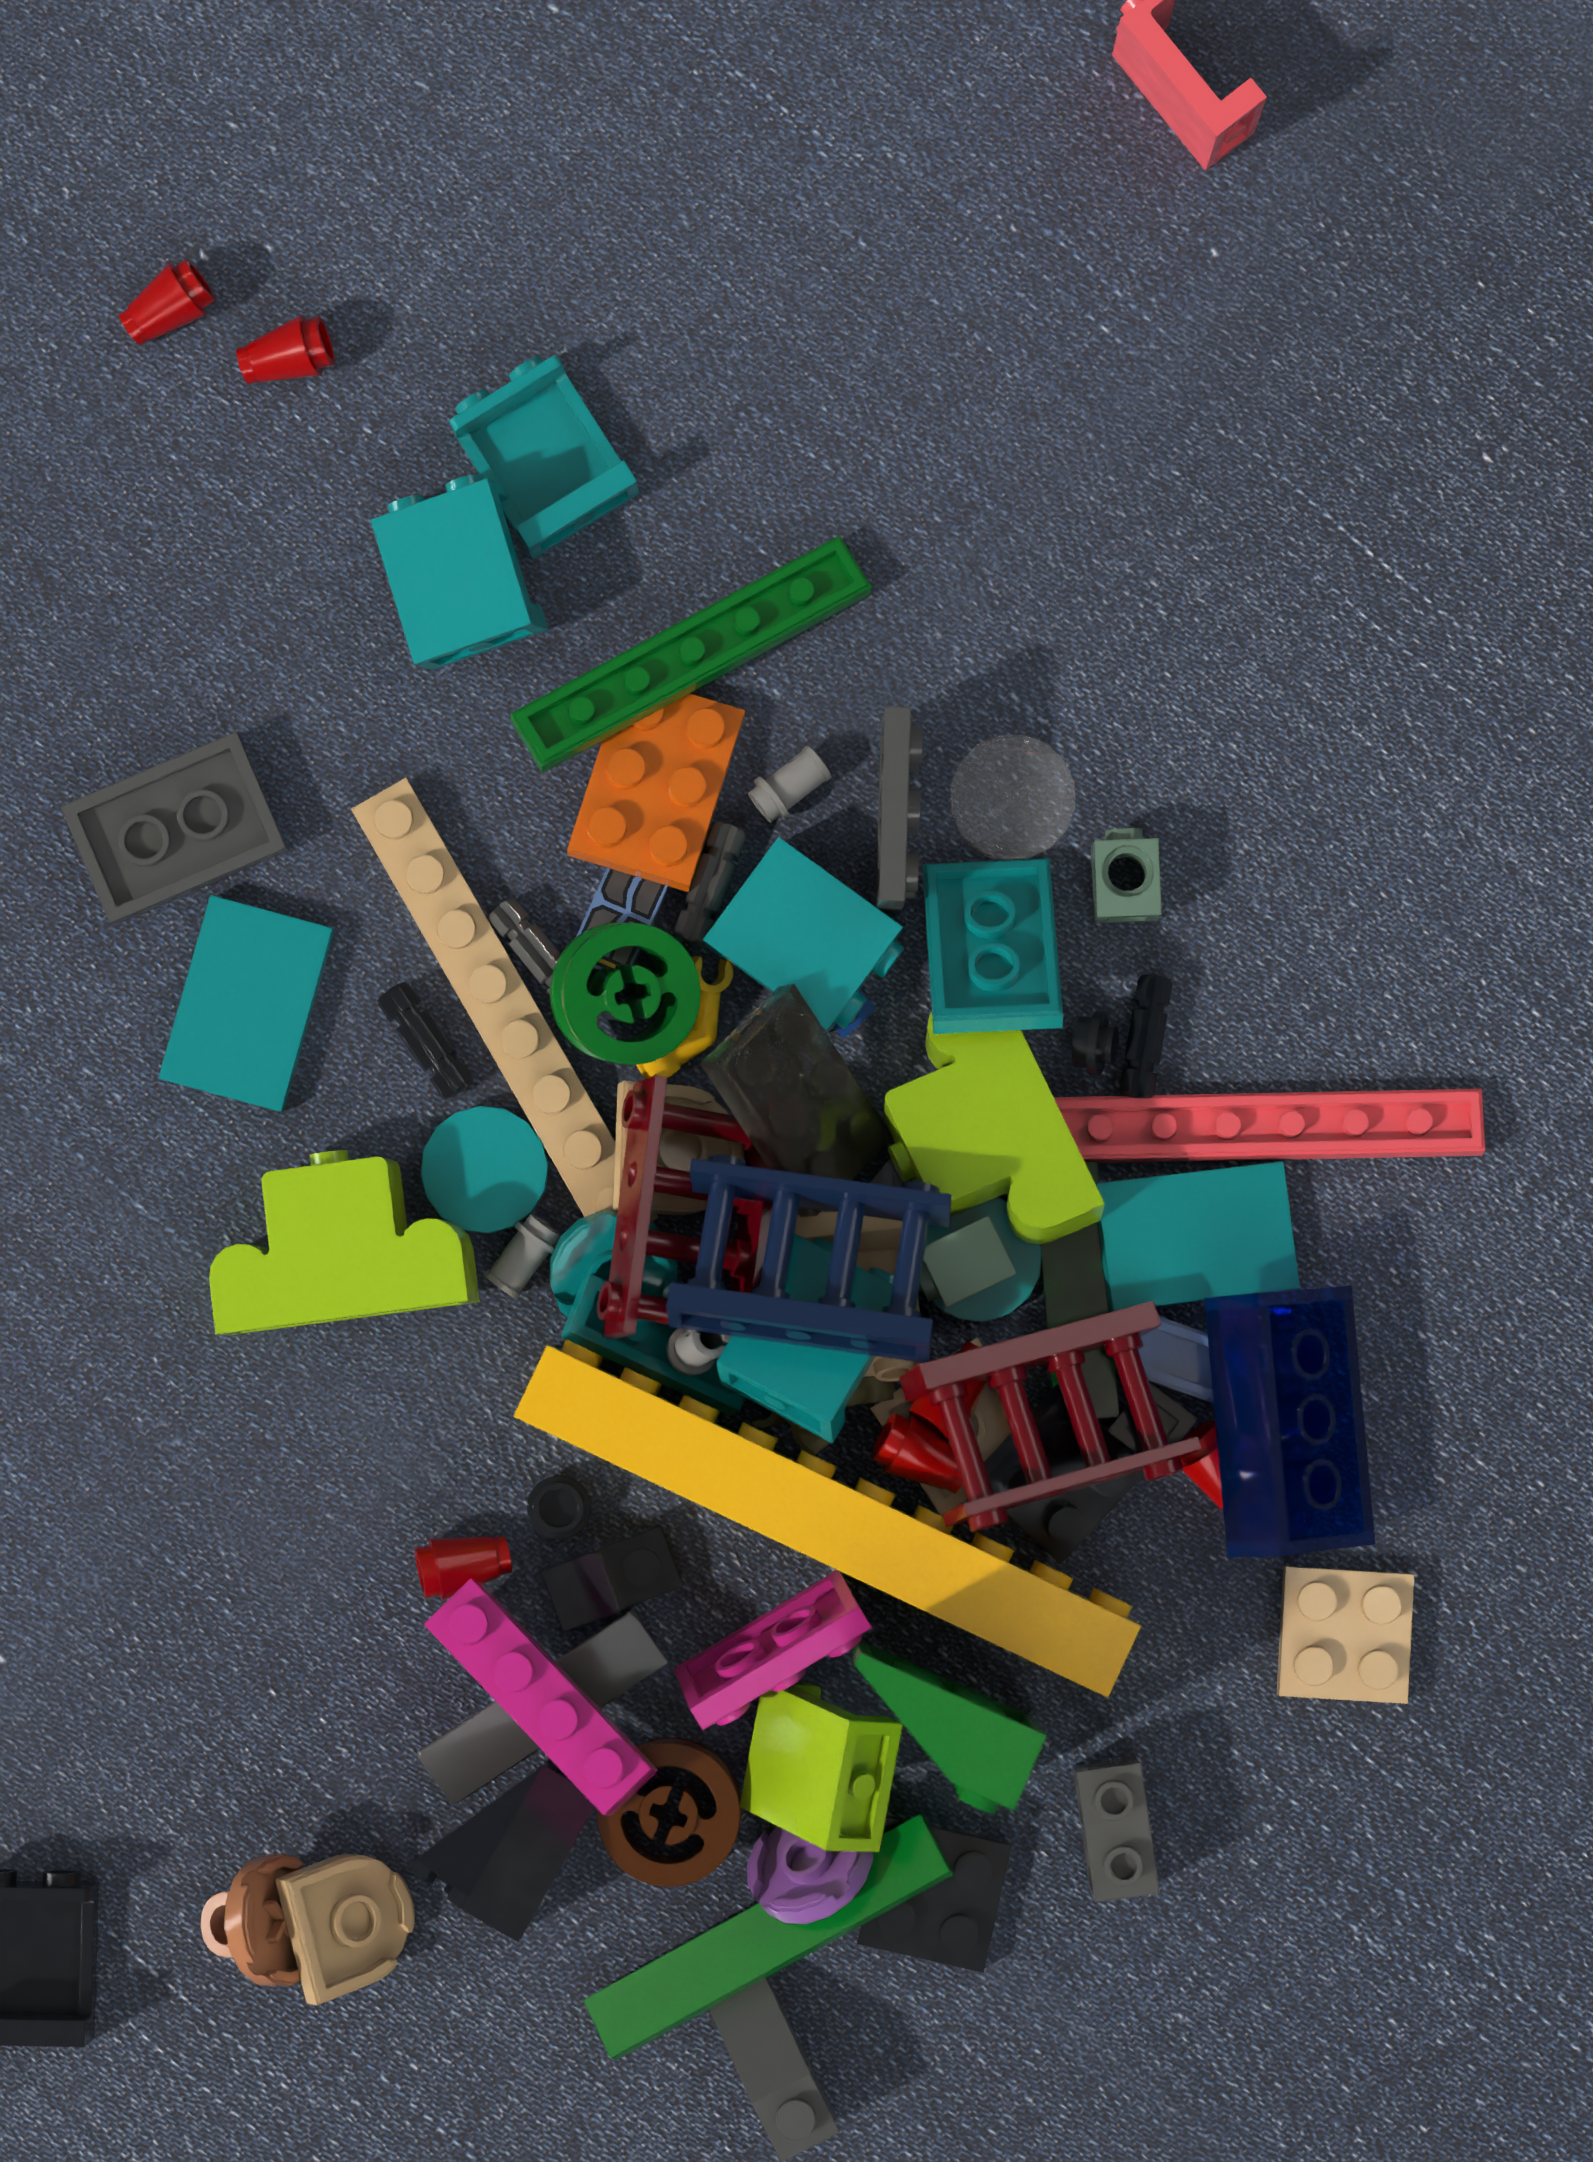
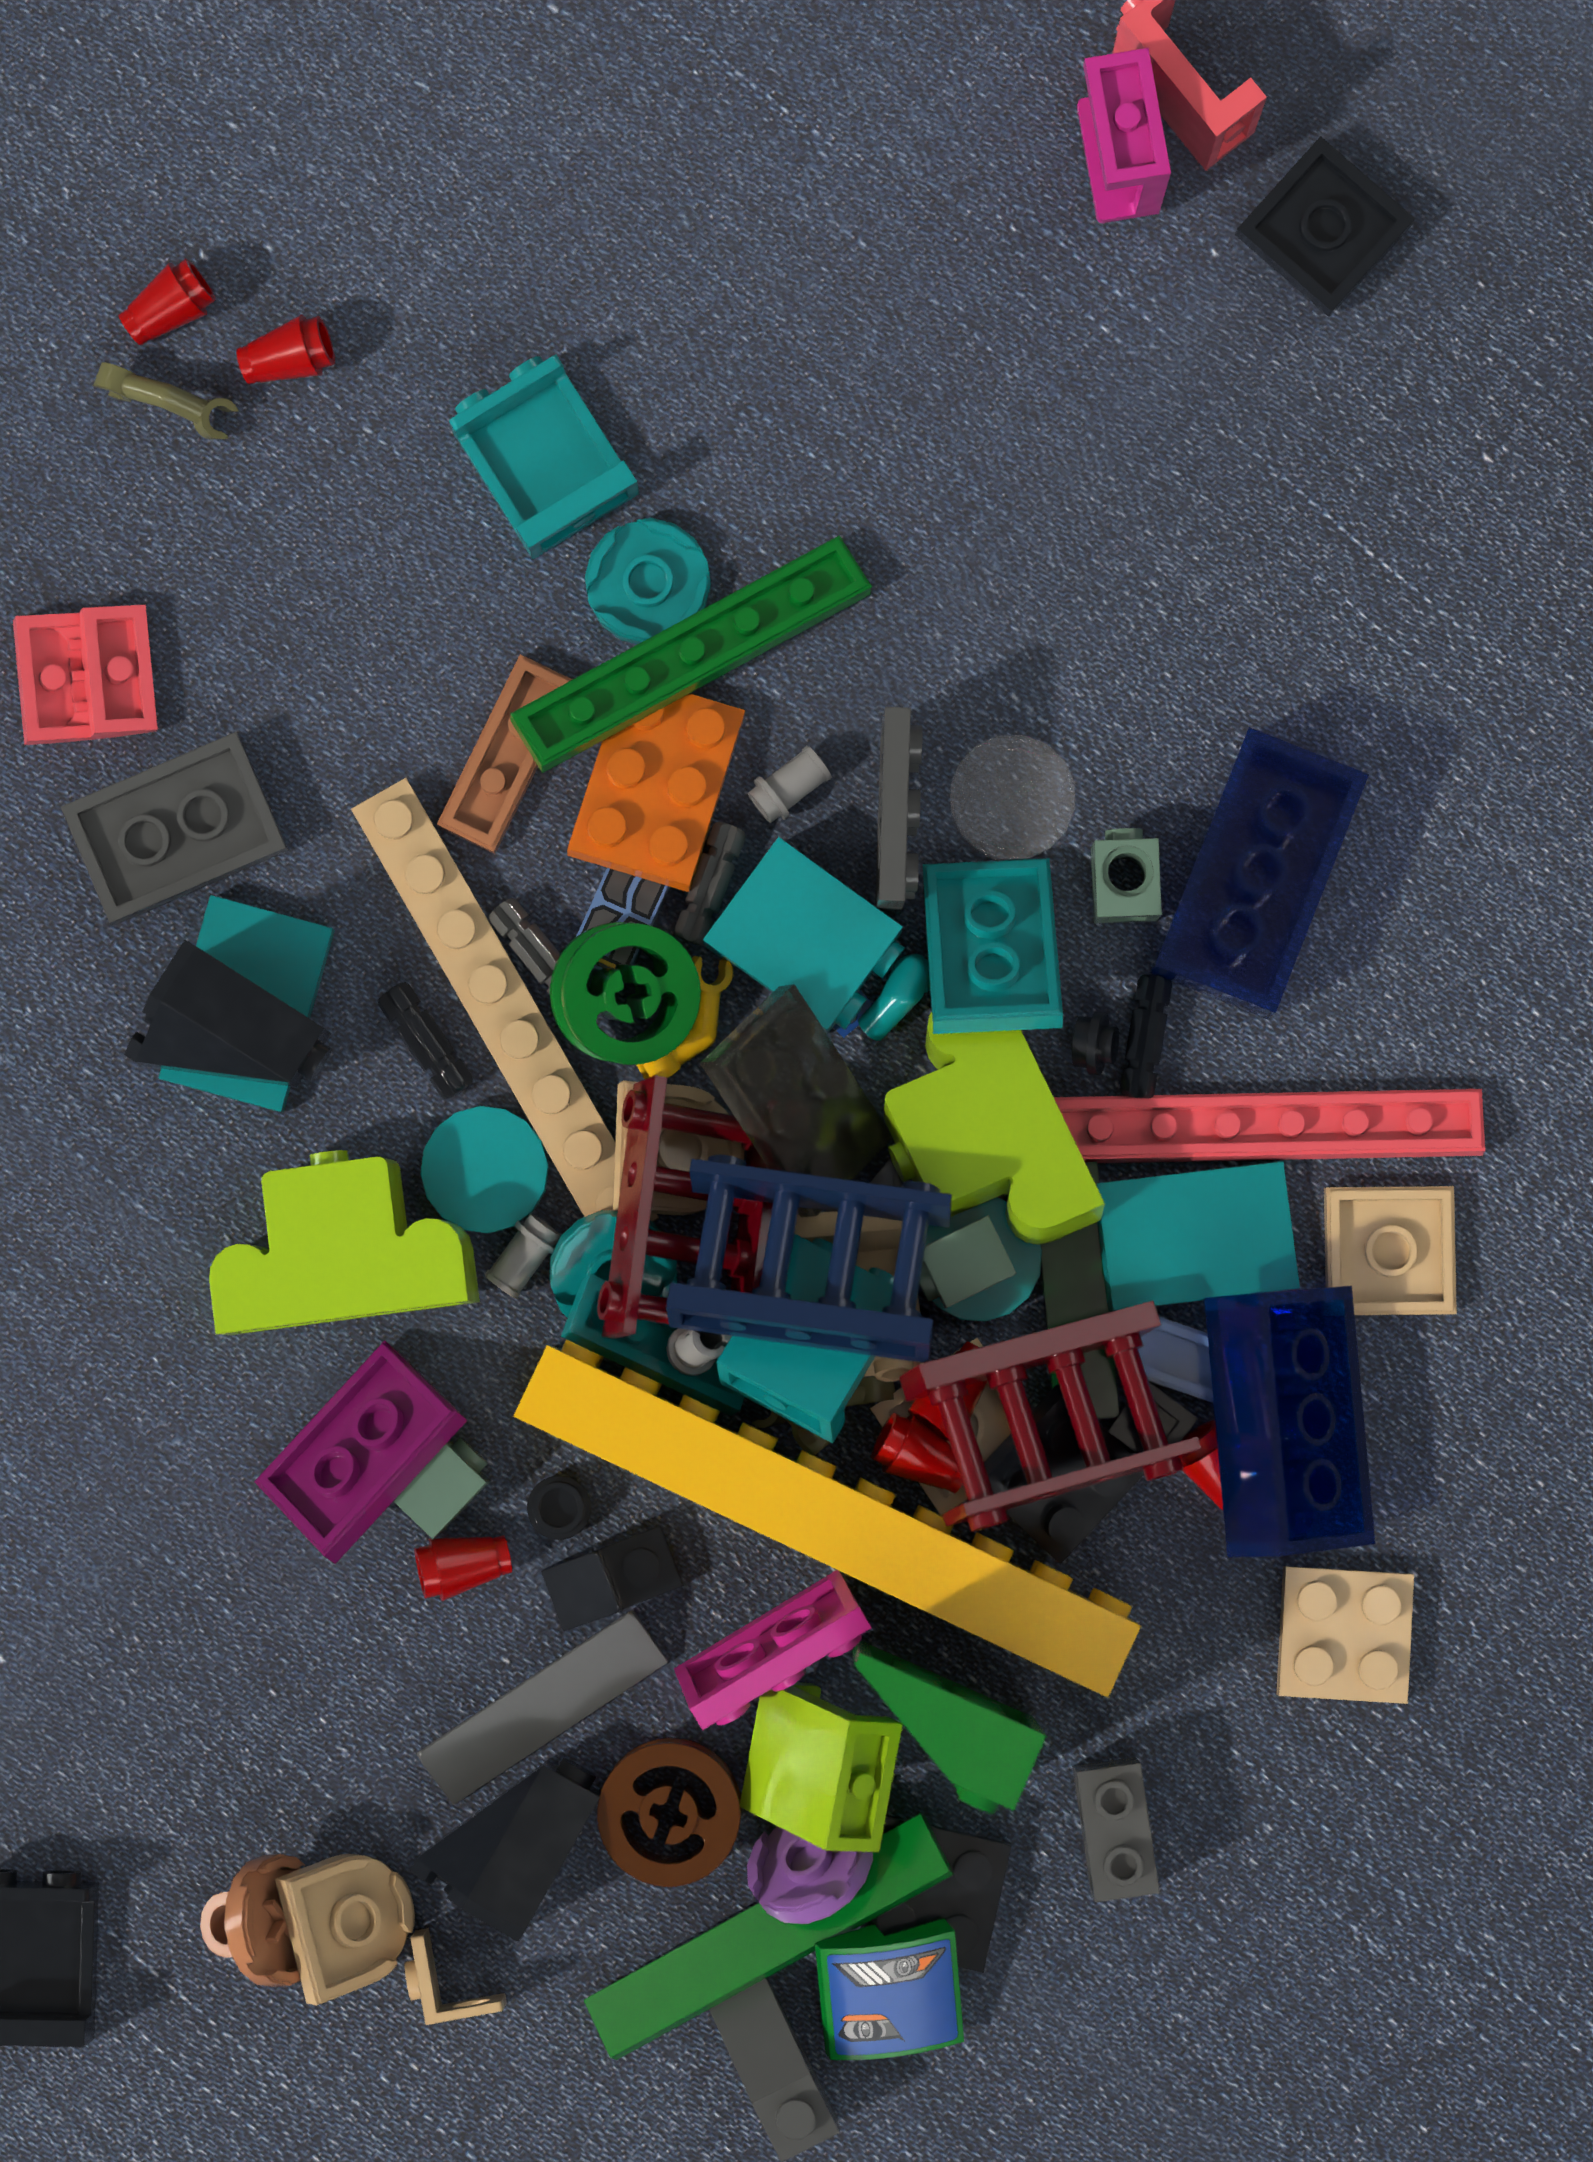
teal panel [370,474,549,670] -> none
dark pink brick [424,1578,658,1816] -> none
none -> coral slope [13,605,158,745]
none -> olive arm [93,362,239,440]
none -> black slope [124,940,332,1087]
none -> magenta tile [254,1340,468,1564]
none -> sand green brick [393,1437,491,1539]
none -> tan bracket [404,1928,507,2025]
none -> nougat tile [437,654,573,854]
none -> teal tile [585,518,711,645]
none -> slope [815,1918,964,2060]
none -> teal arm [858,954,930,1041]
none -> dark pink panel [1077,48,1171,223]
none -> clear blue brick [1149,727,1369,1019]
none -> black plate [1235,136,1415,317]
none -> tan tile [1324,1186,1457,1316]

